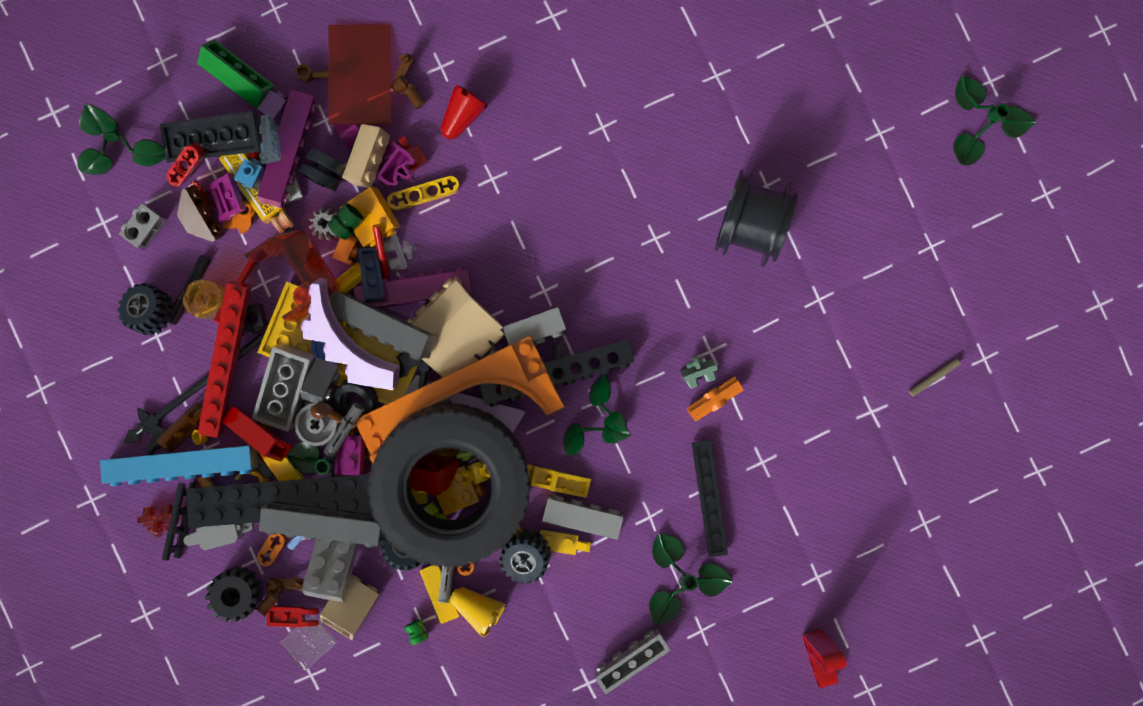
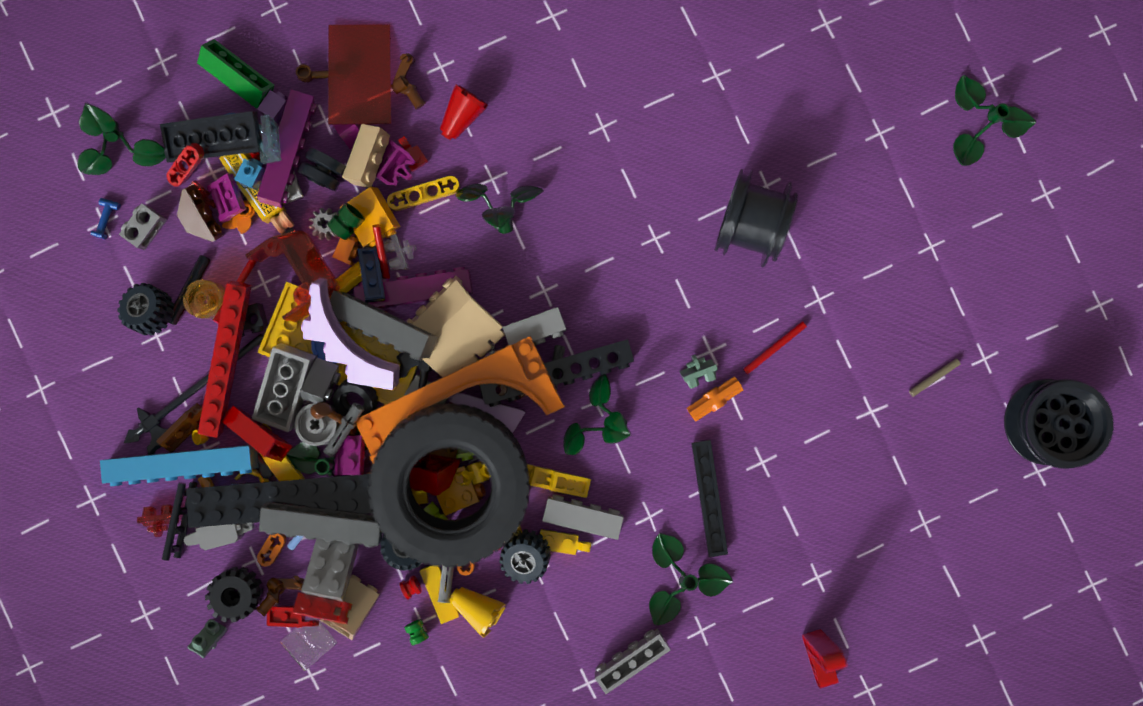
none -> blue piece [91,198,121,240]
none -> sand green hips [187,619,227,658]
none -> red plate [293,592,353,624]
none -> red wheel [399,575,422,600]
none -> plant [455,184,544,234]
none -> red bar [743,321,807,375]
none -> black wheel [1004,379,1114,469]

